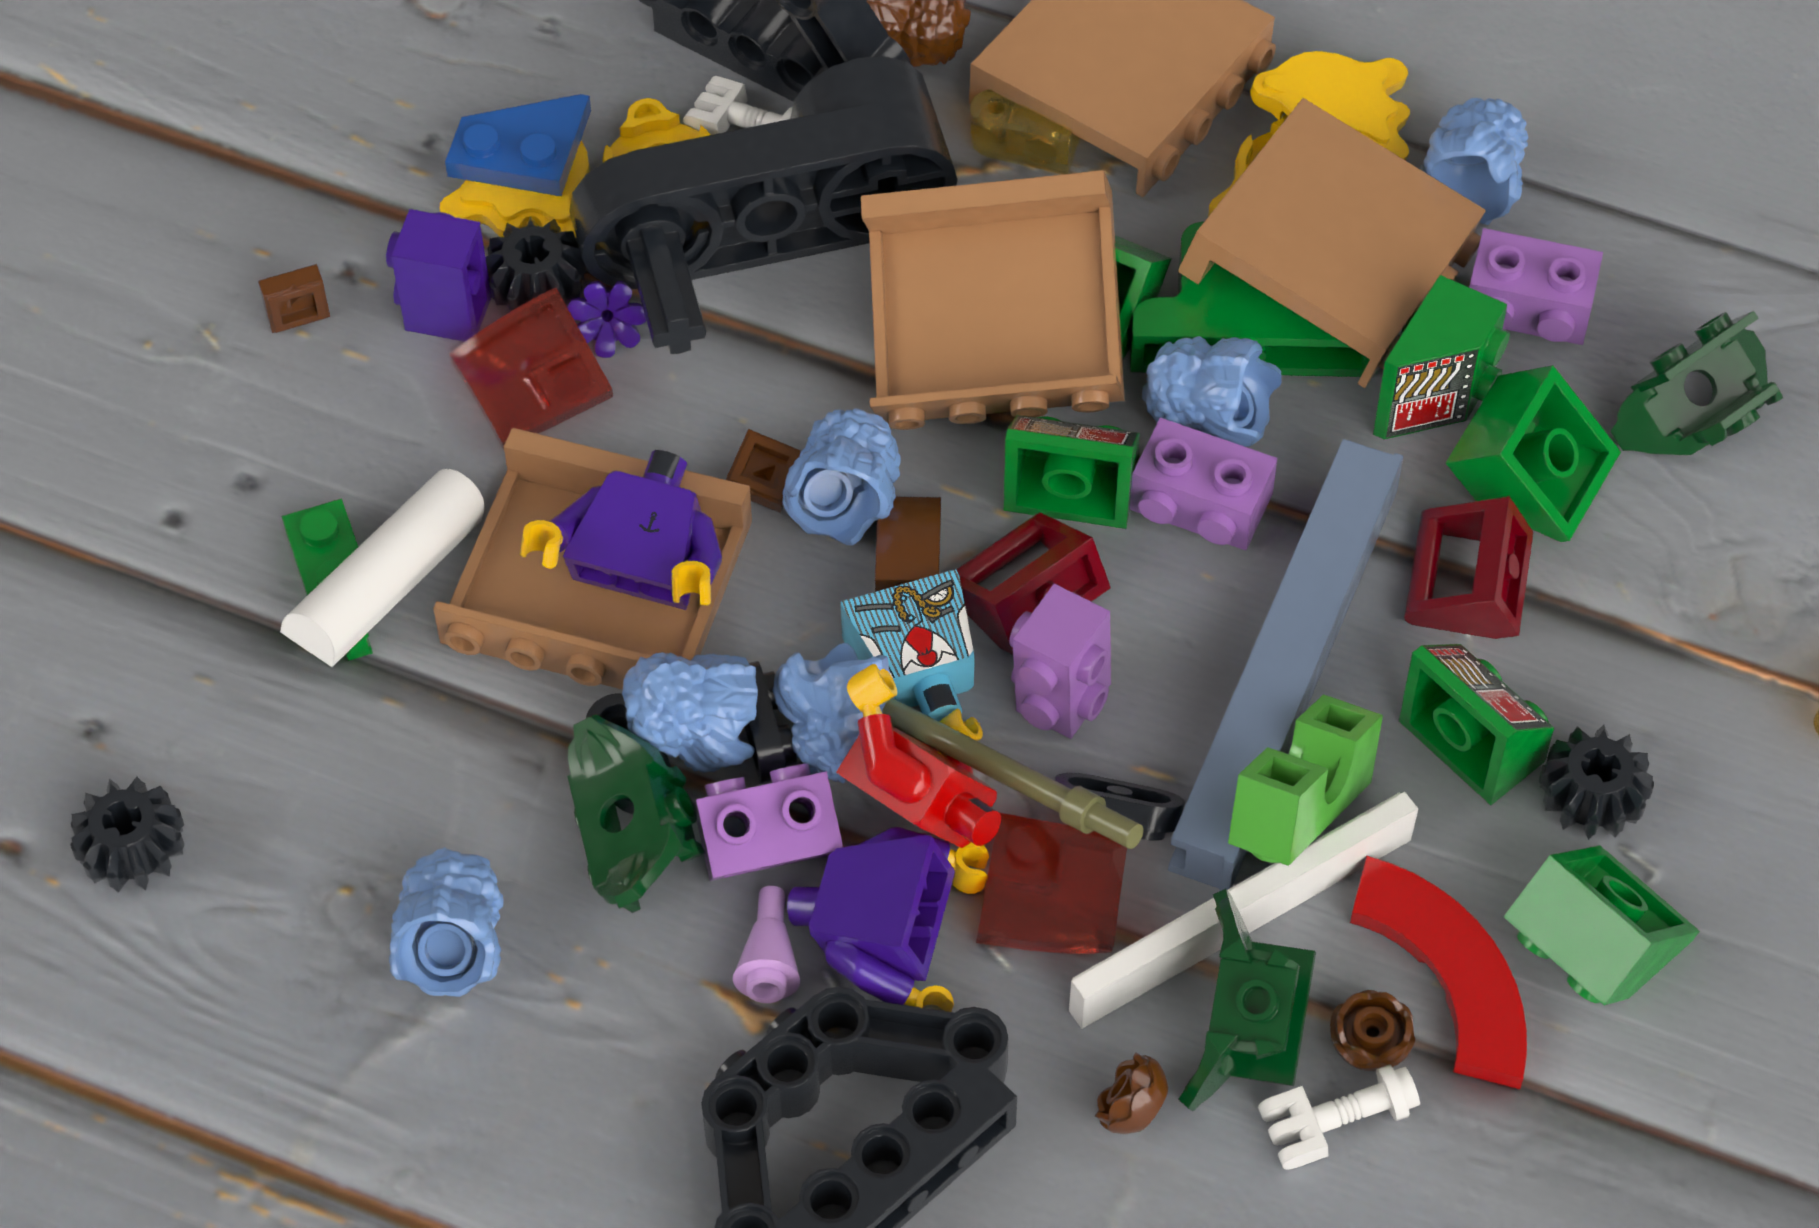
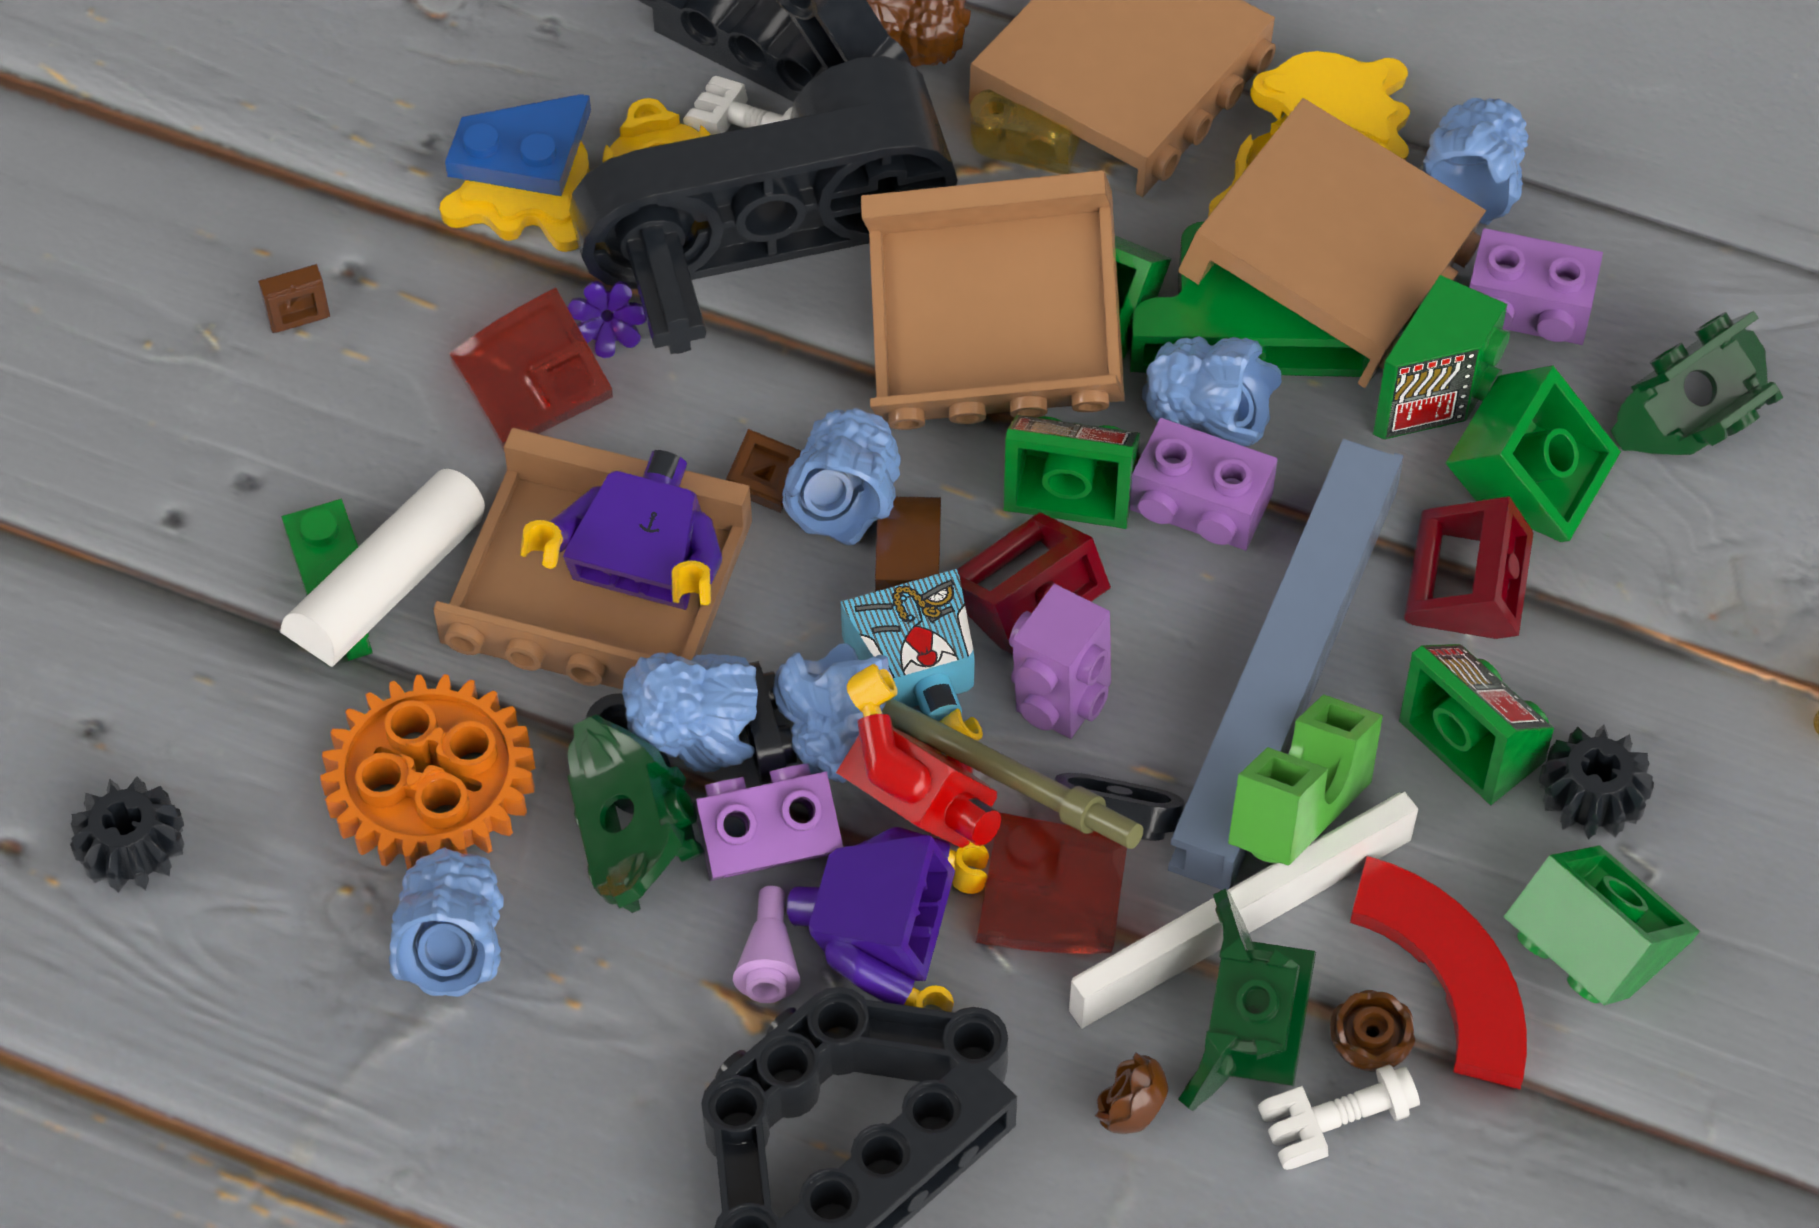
dark purple brick [386,209,492,344] -> none
black gear [486,216,587,321] -> none
none -> orange gear [320,674,536,870]

